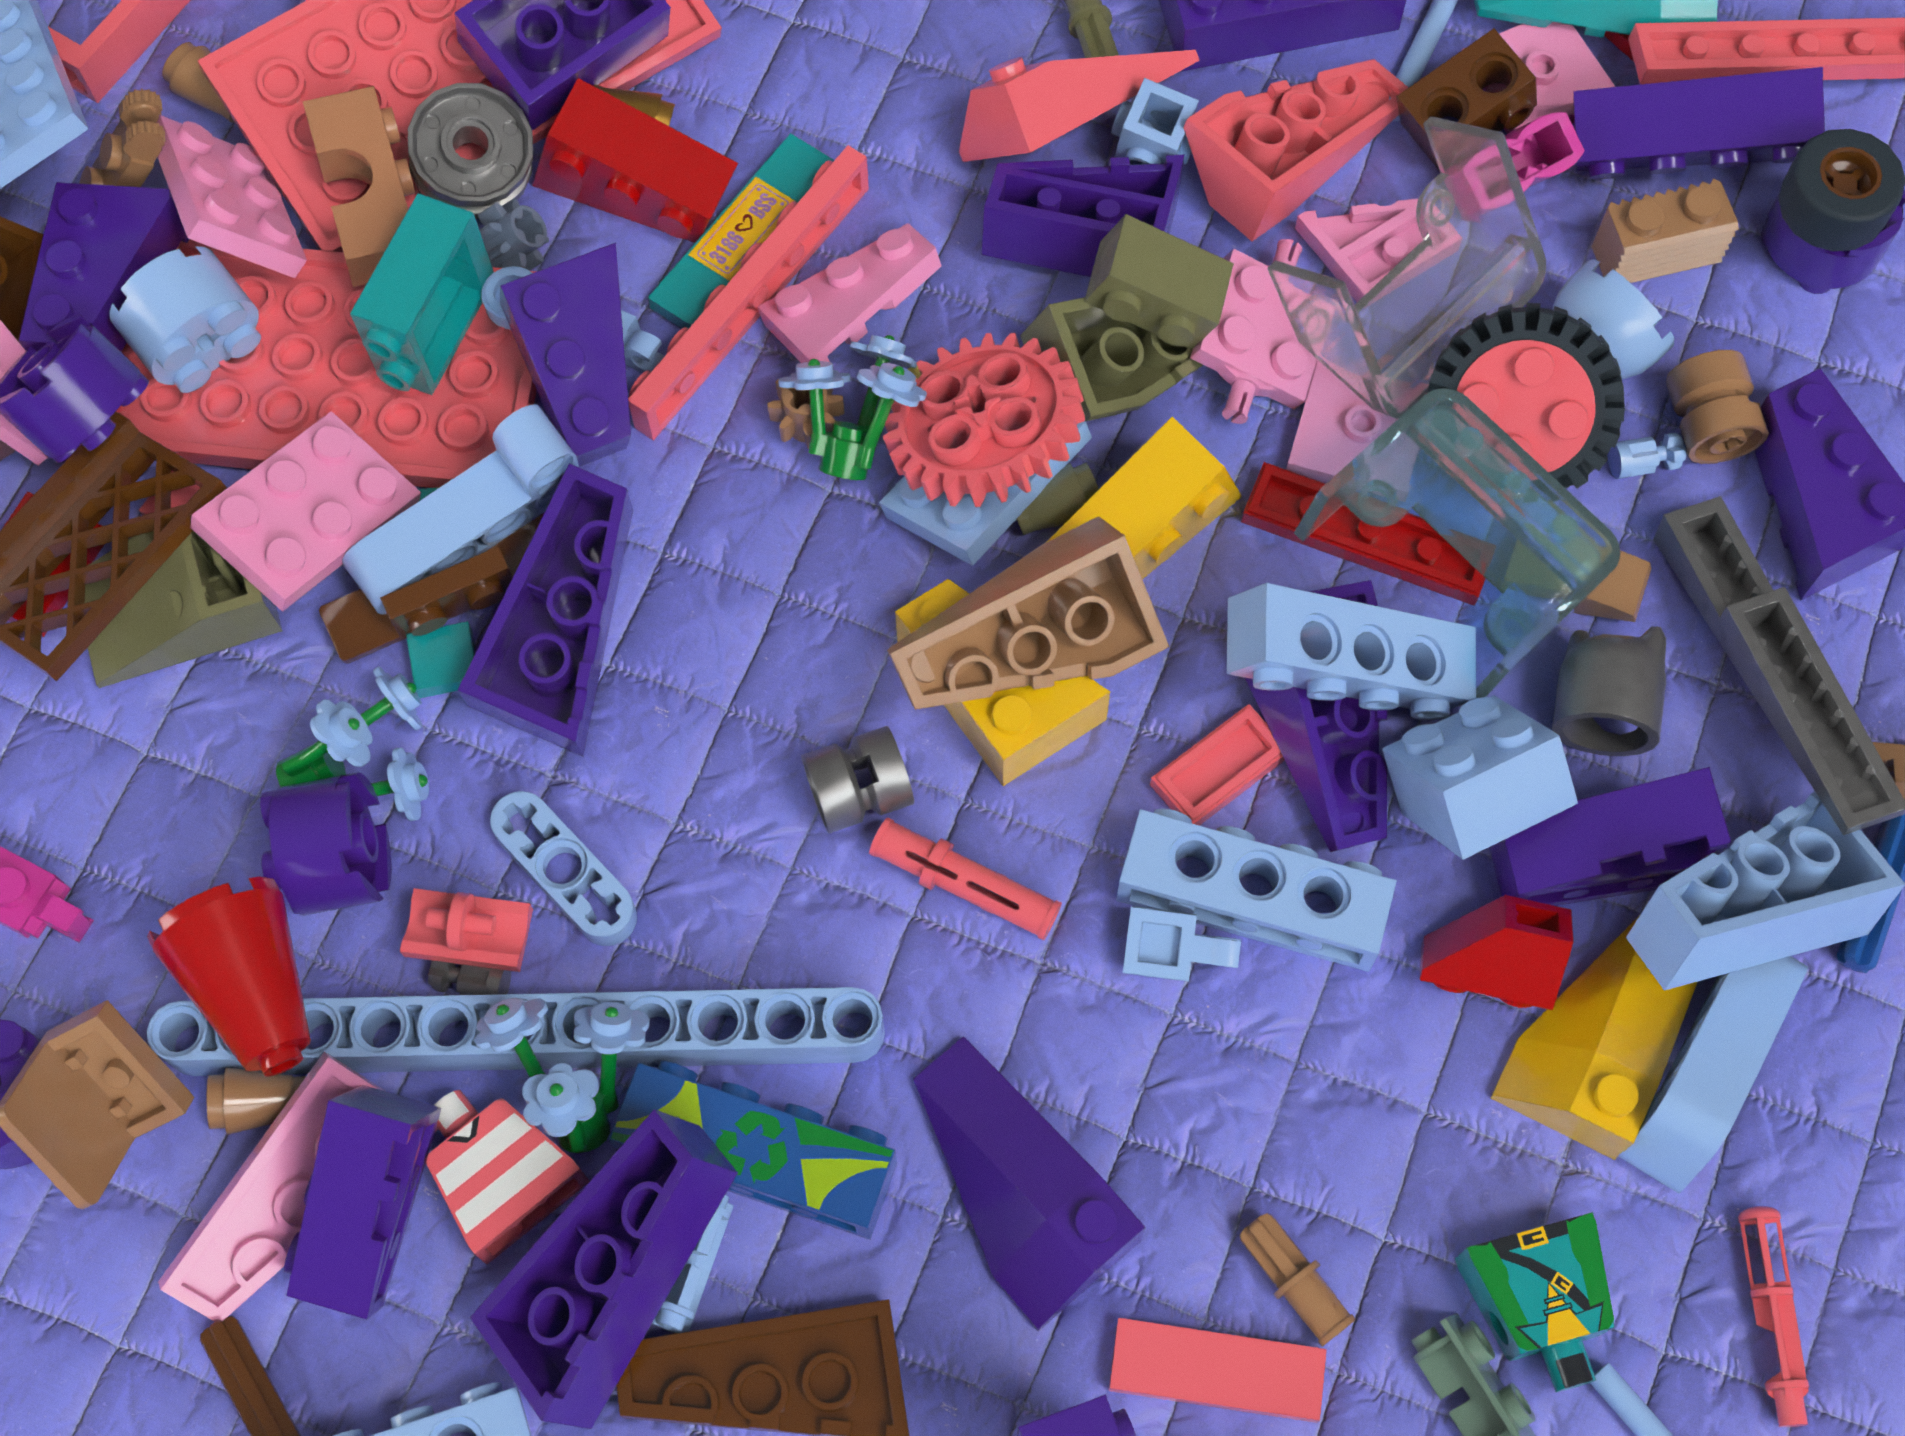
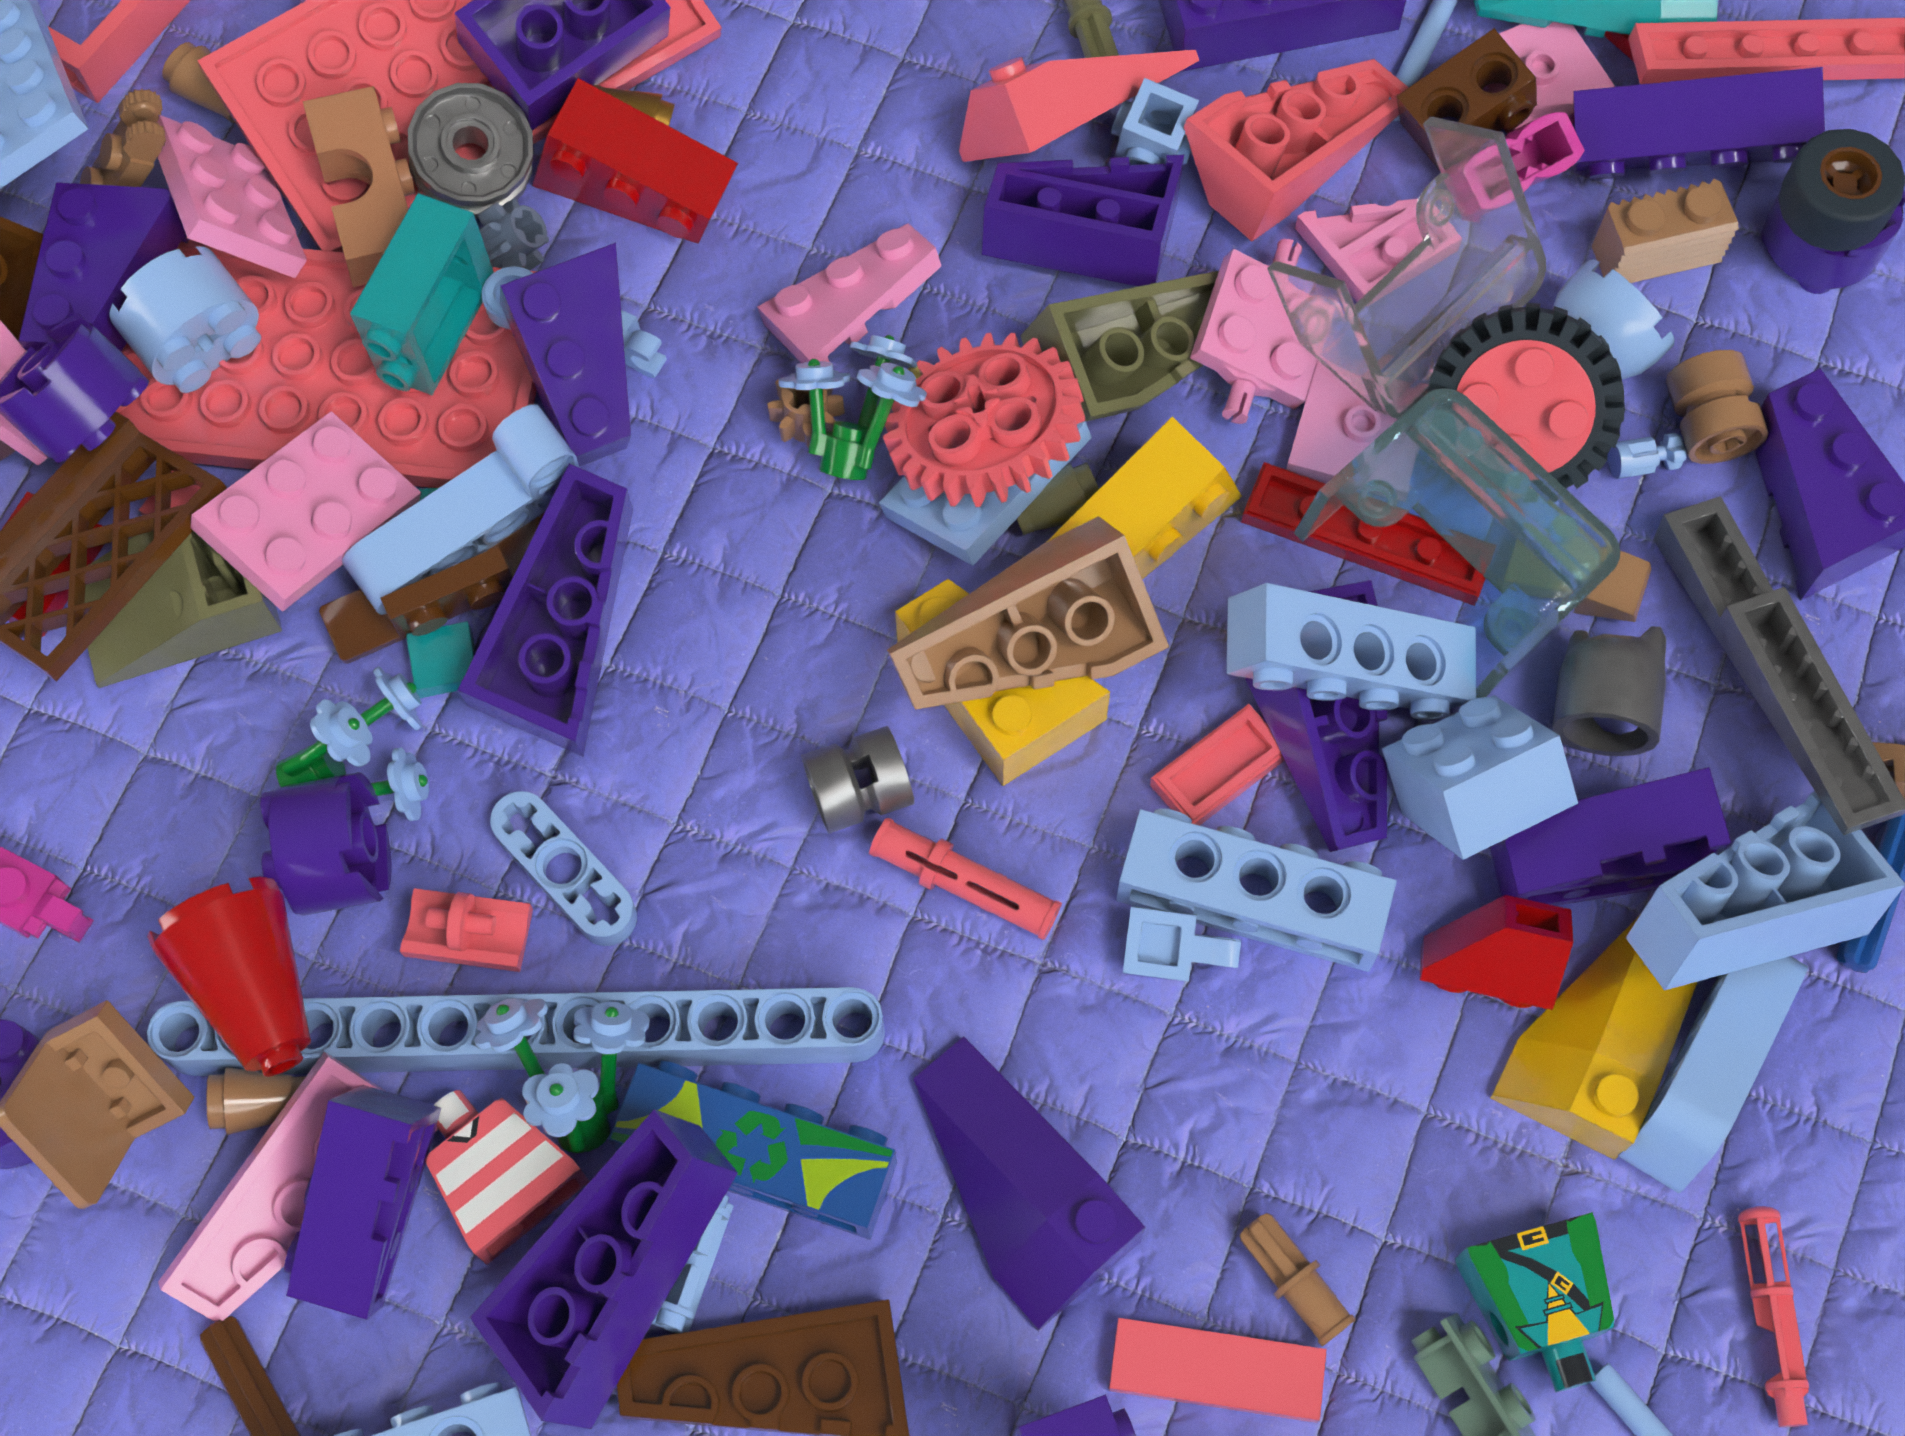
flat silver piece [428,961,511,995] -> none
coral plate [628,145,869,441] -> none
tile [648,133,834,329] -> none
olive brick [1084,214,1234,350] -> none

